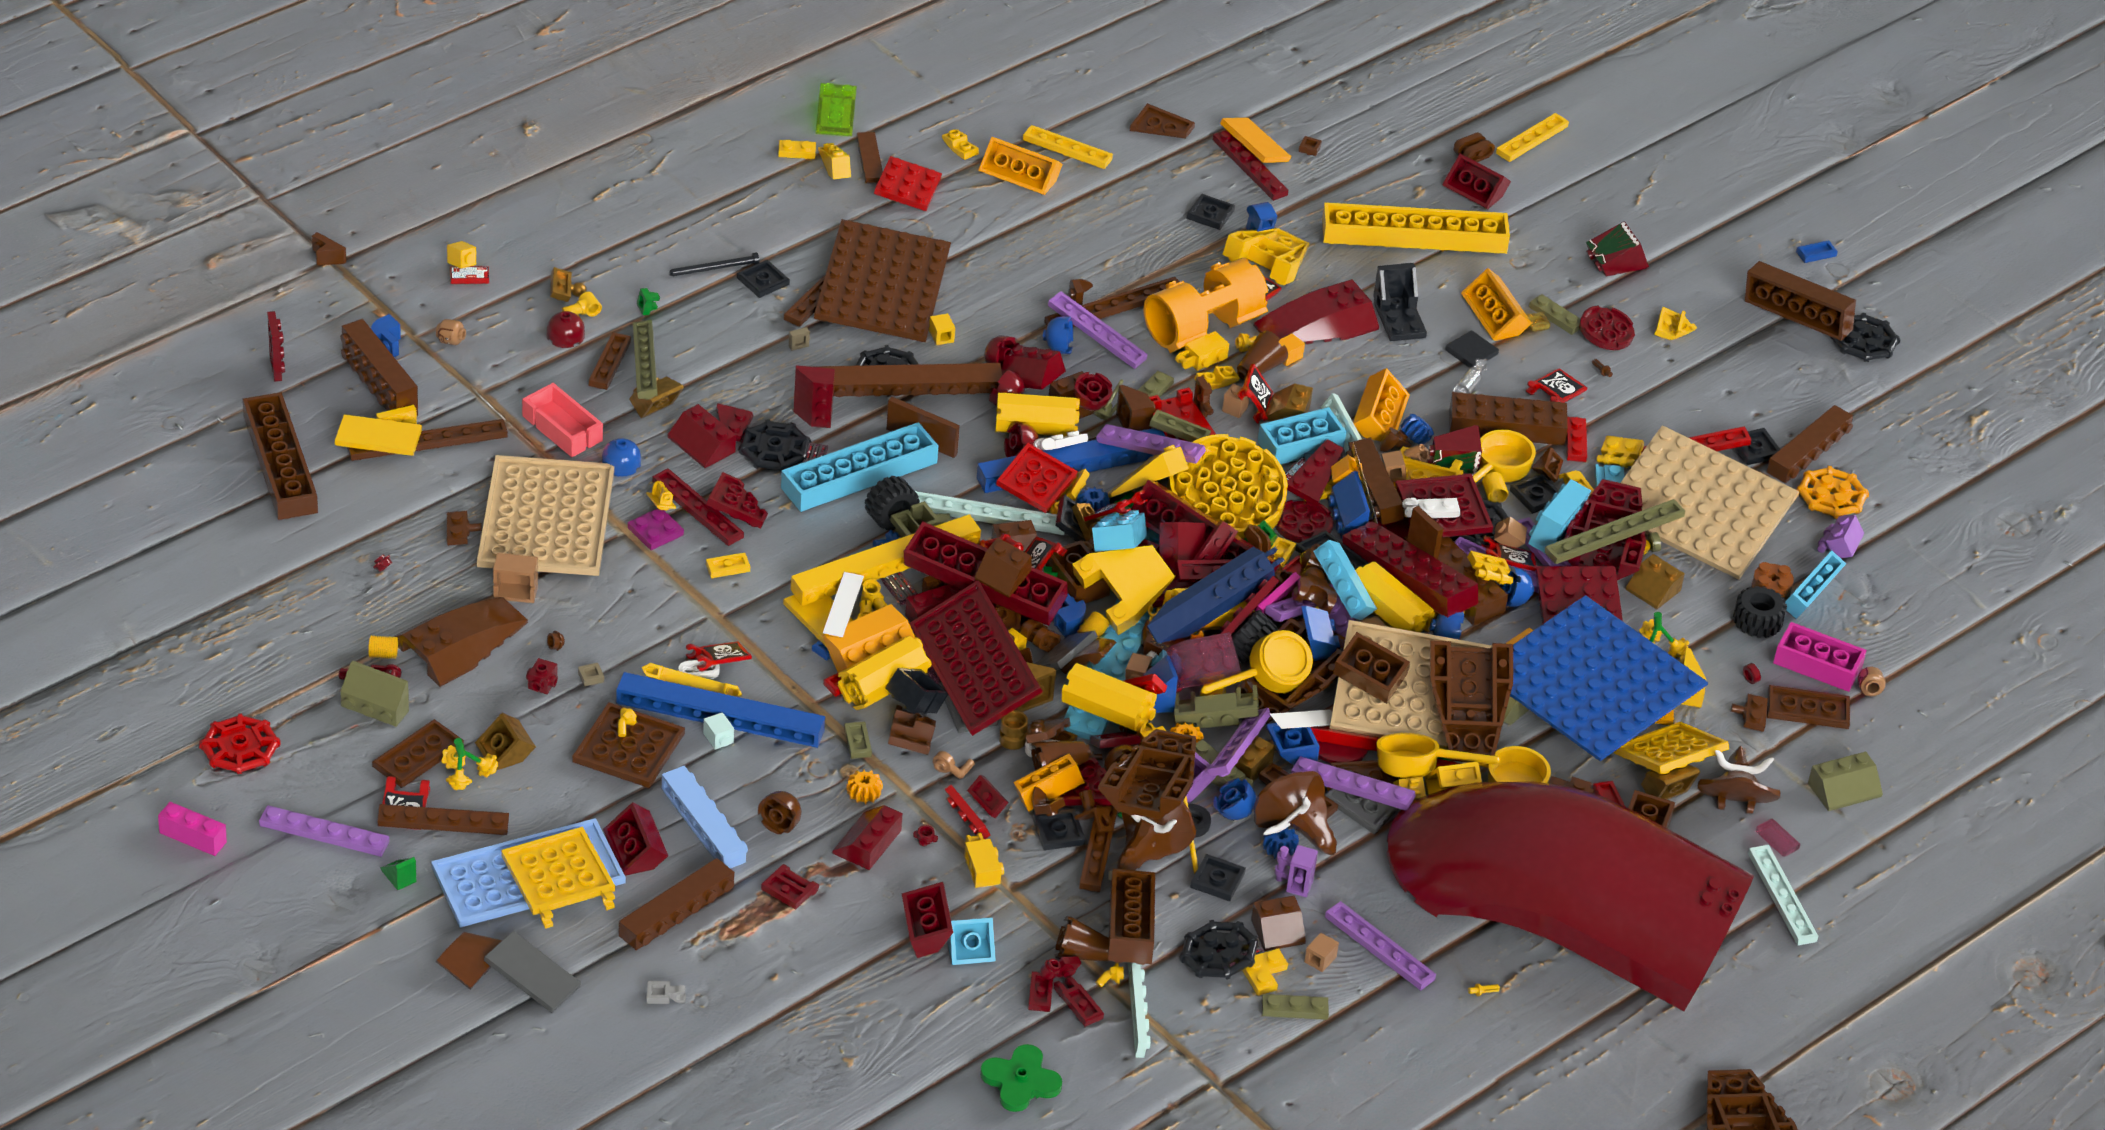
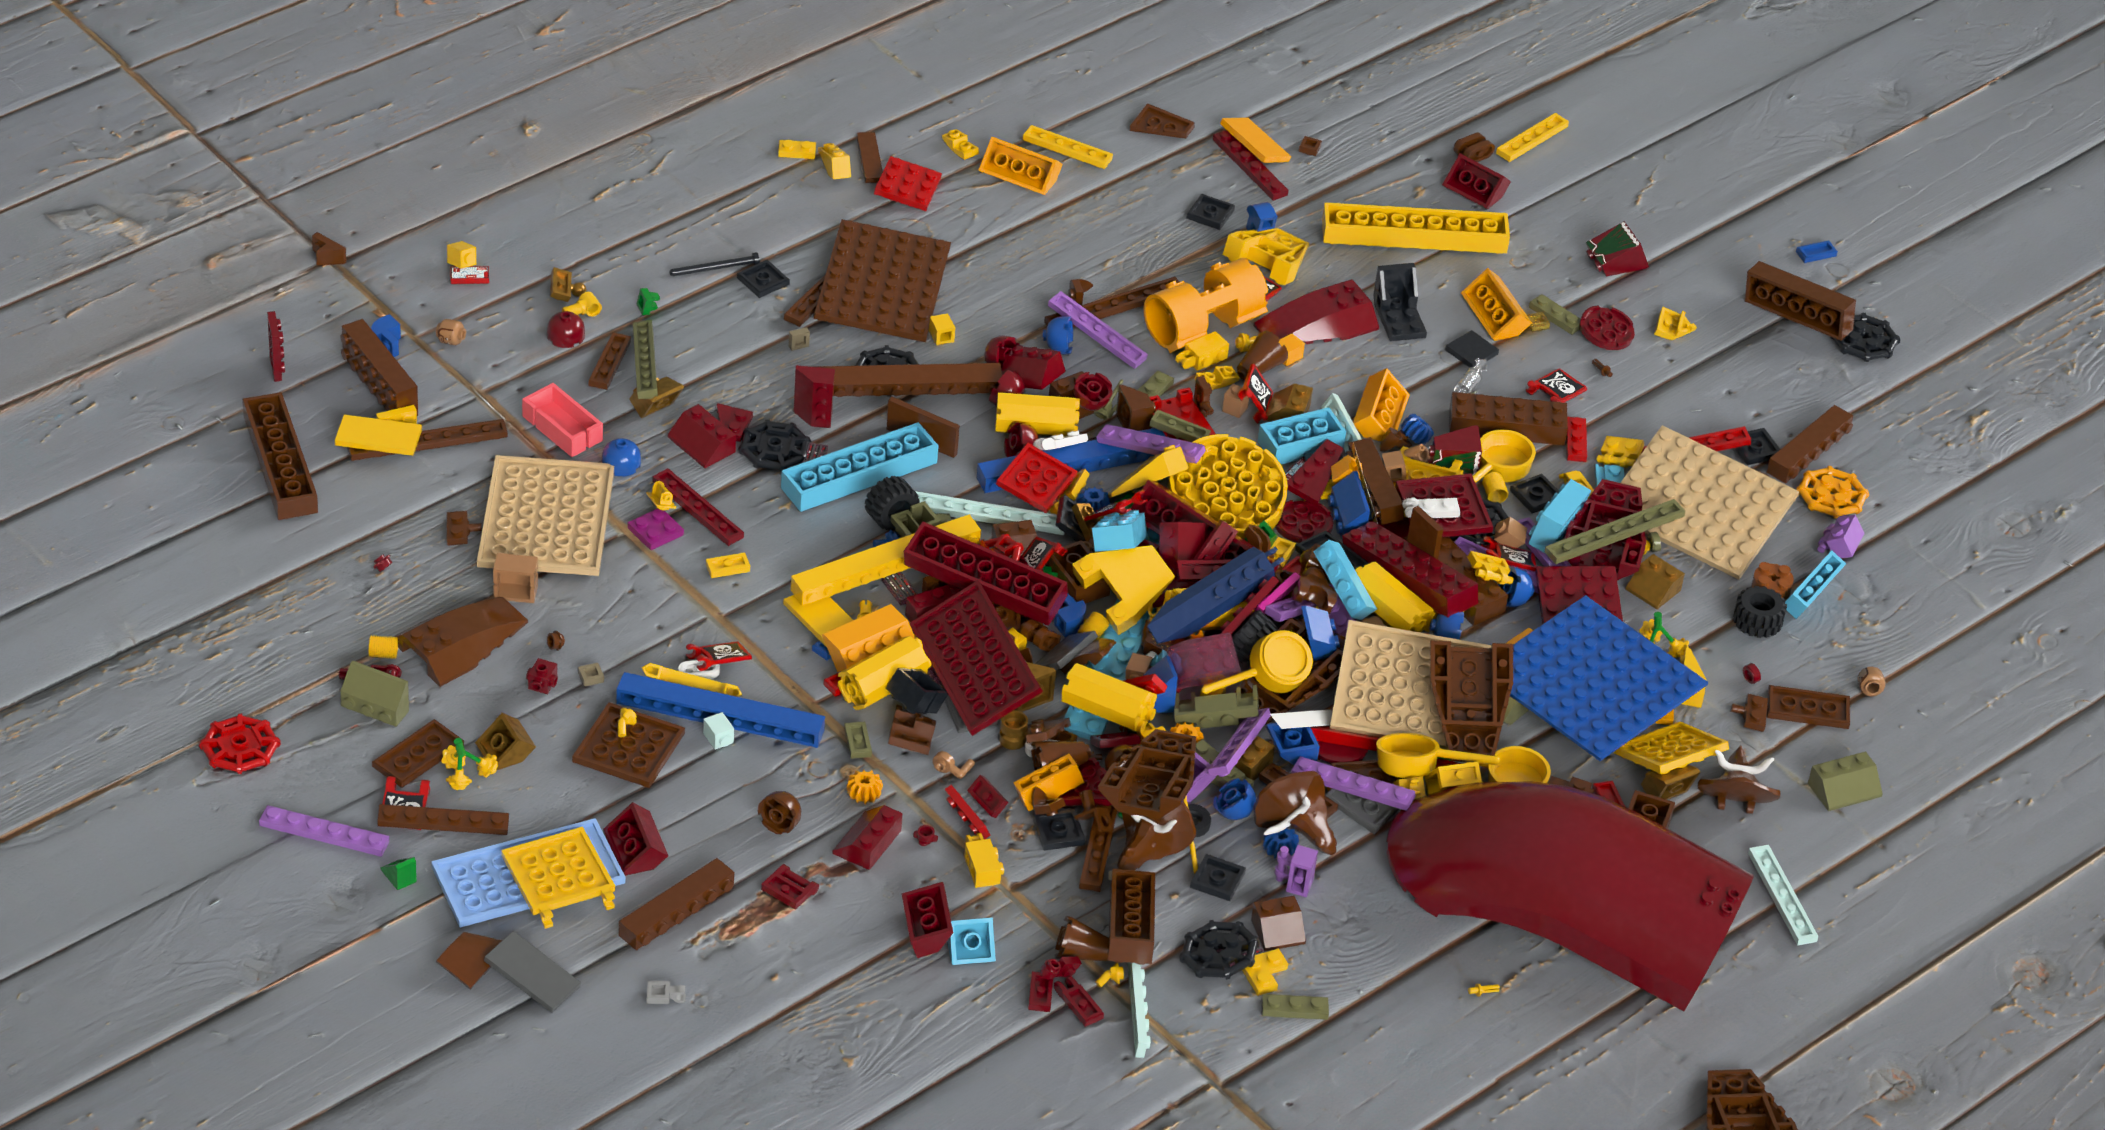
dark pink brick [158,802,227,856] -> none
light blue brick [661,766,748,868] -> none
dark red plate [706,472,768,529] -> none
clear neon green slope [816,83,857,136] -> none
white sticker [823,572,864,637] -> none
yellow pin [861,579,887,610] -> none
reddish brown slope [975,537,1032,598] -> none
green plant [980,1044,1062,1112] -> none
medium nougat brick [1304,933,1339,972] -> none
medium lavender plate [1325,901,1436,991] -> none
reddish brown brick [1333,632,1410,704] -> none
reddish brown slope [1531,447,1563,482] -> none
clear pink tile [1756,818,1800,857] -> none
dark pink brick [1773,622,1867,692] -> none

